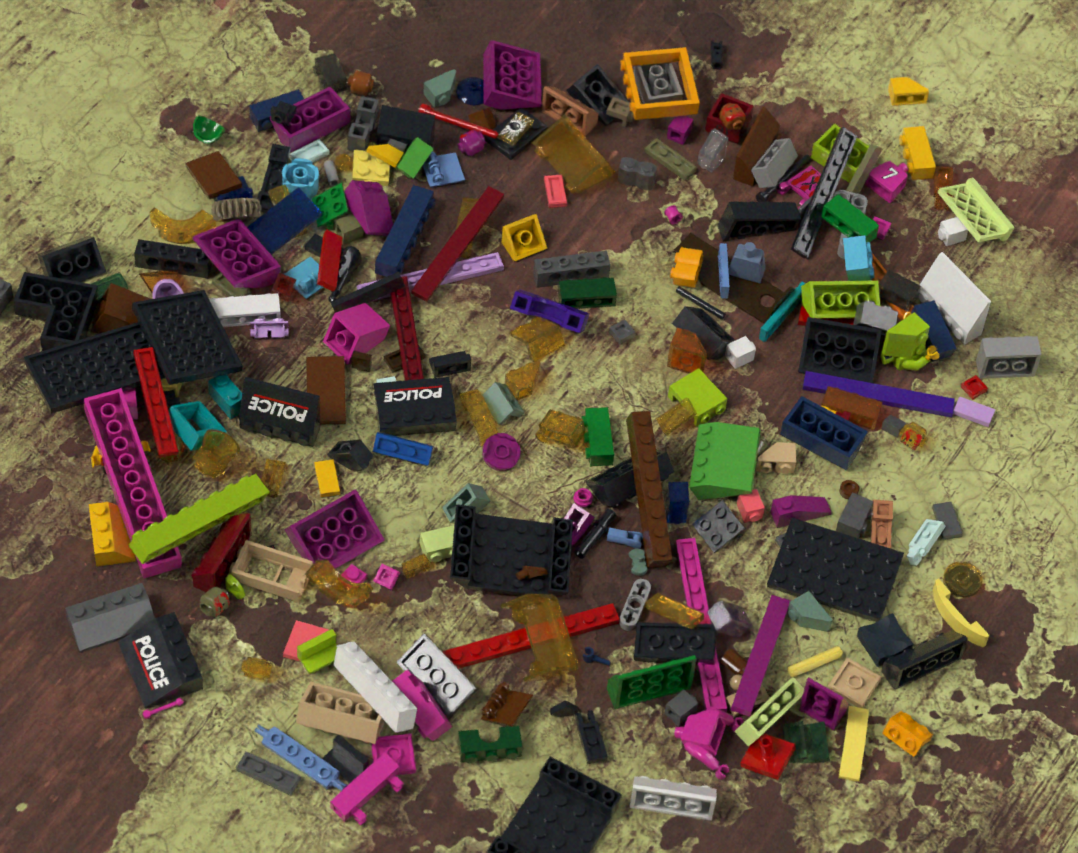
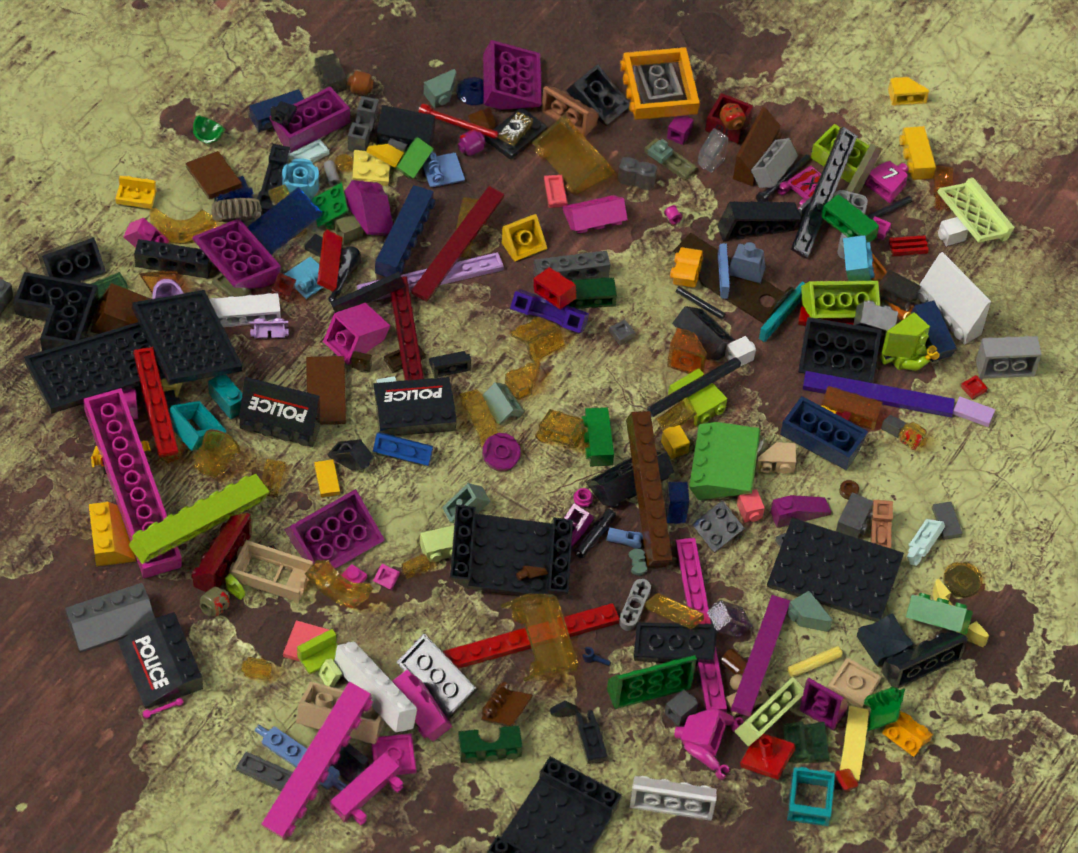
dark tan bracket [606,97,634,127] -> none
black bar [710,41,723,69] -> none
none -> yellow bracket [115,176,156,209]
none -> dark pink slope [123,217,170,248]
none -> dark pink brick [261,681,373,840]
none -> yellowish green plate [318,659,342,687]
none -> red brick [533,267,576,310]
none -> dark pink slope [562,195,628,233]
none -> black axle [647,357,741,417]
none -> sand green tile [648,139,673,164]
none -> yellow brick [661,425,690,459]
none -> teal window [787,767,835,826]
none -> red slope [835,768,859,793]
none -> green hinge [864,687,905,732]
none -> black bar [867,196,912,220]
none -> red tile [889,235,929,256]
none -> brick [906,592,973,634]

